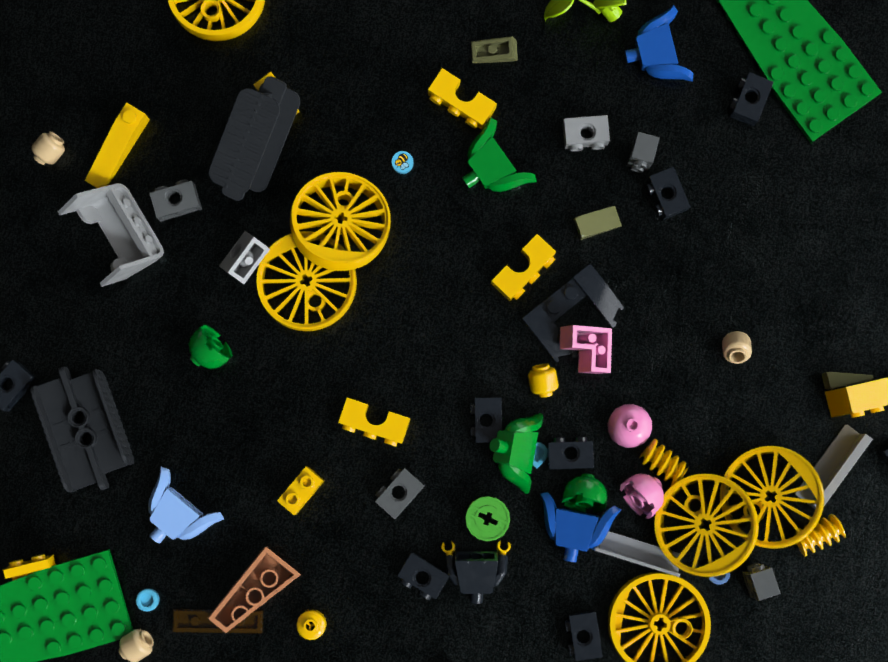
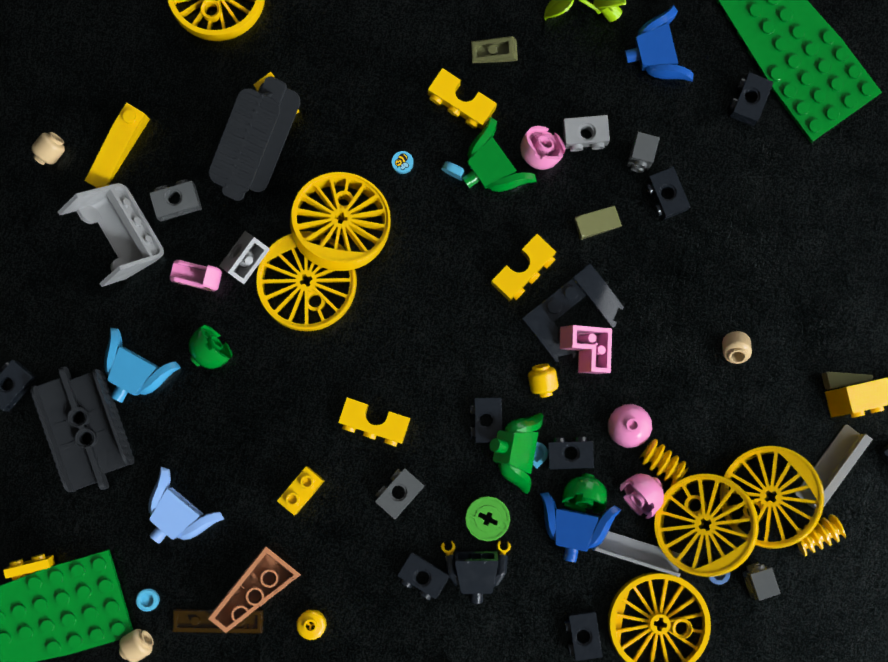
none -> dark azure torso [104,328,181,403]
none -> bright pink animal [170,260,222,291]
none -> medium azure tile [442,161,465,181]
none -> bright pink cylinder [520,126,566,170]

